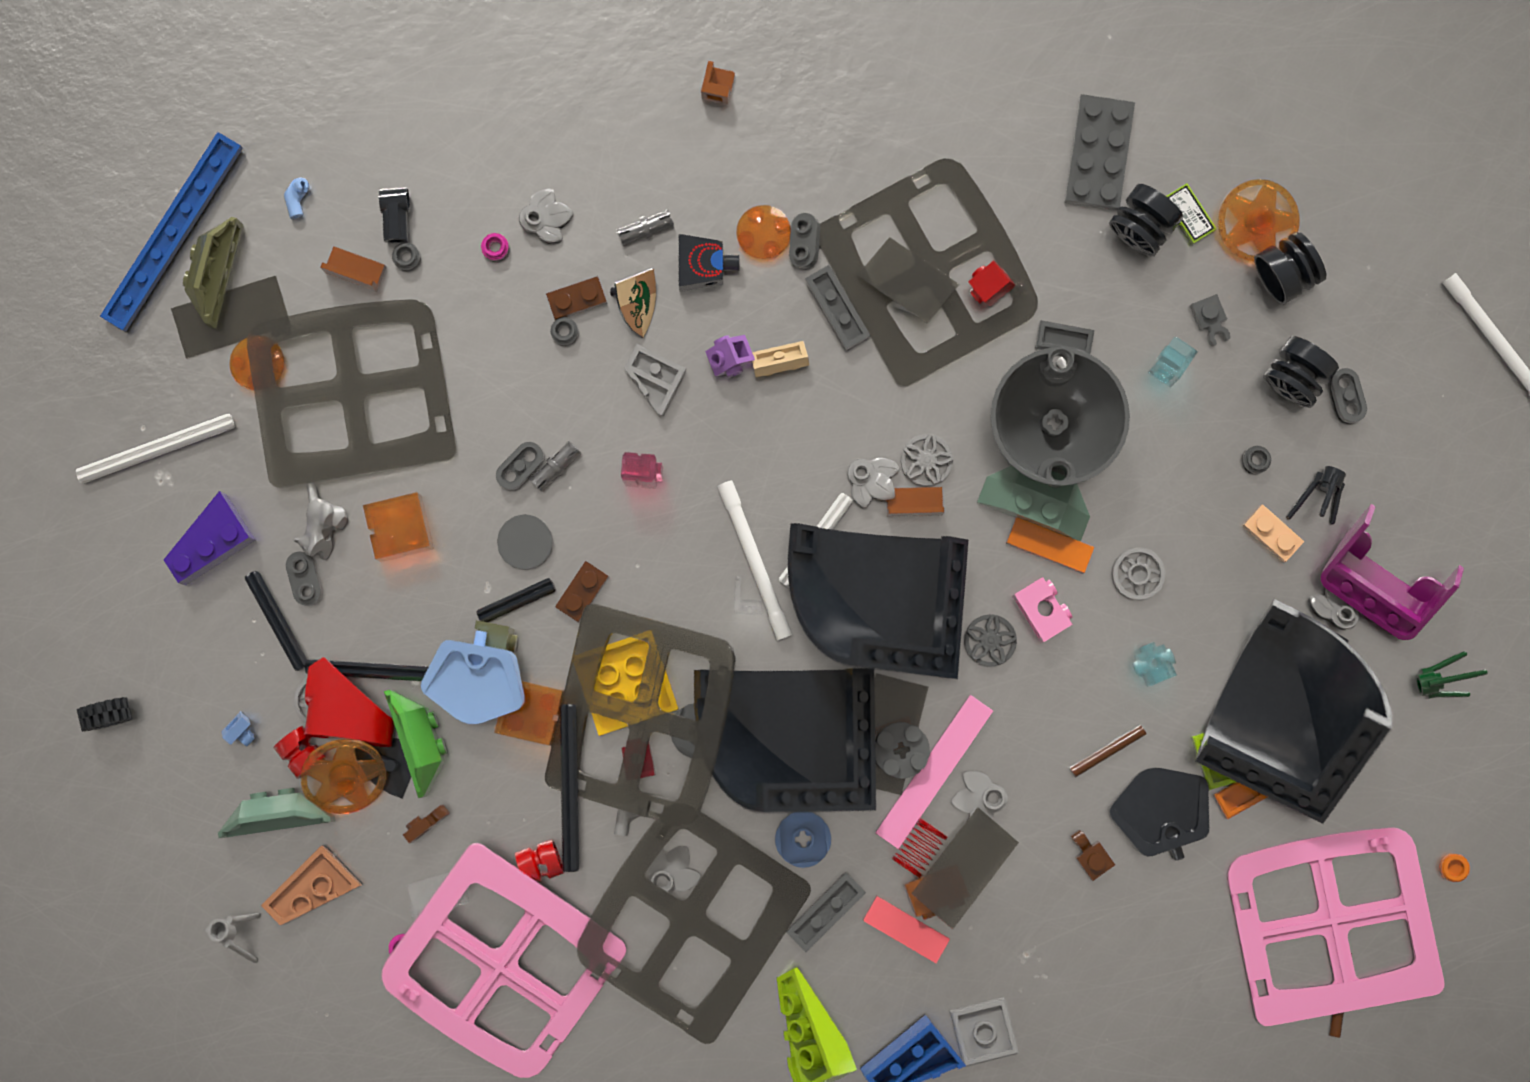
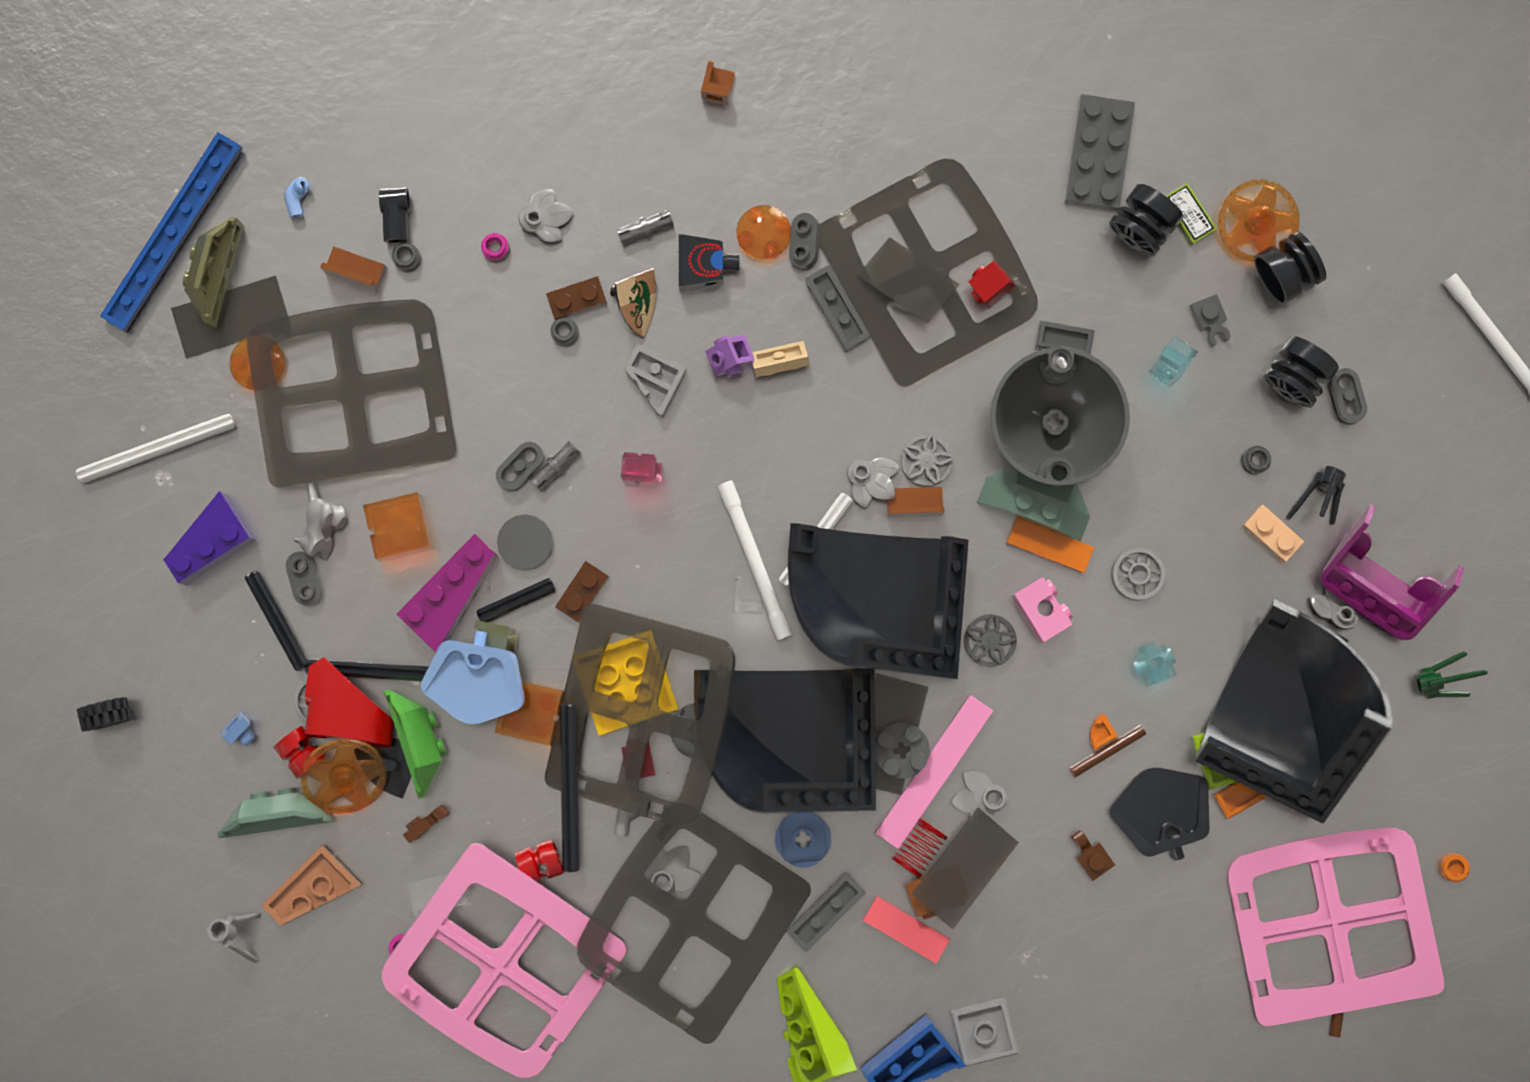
none -> magenta wedge [396,534,498,653]
none -> orange tile [1089,713,1118,751]

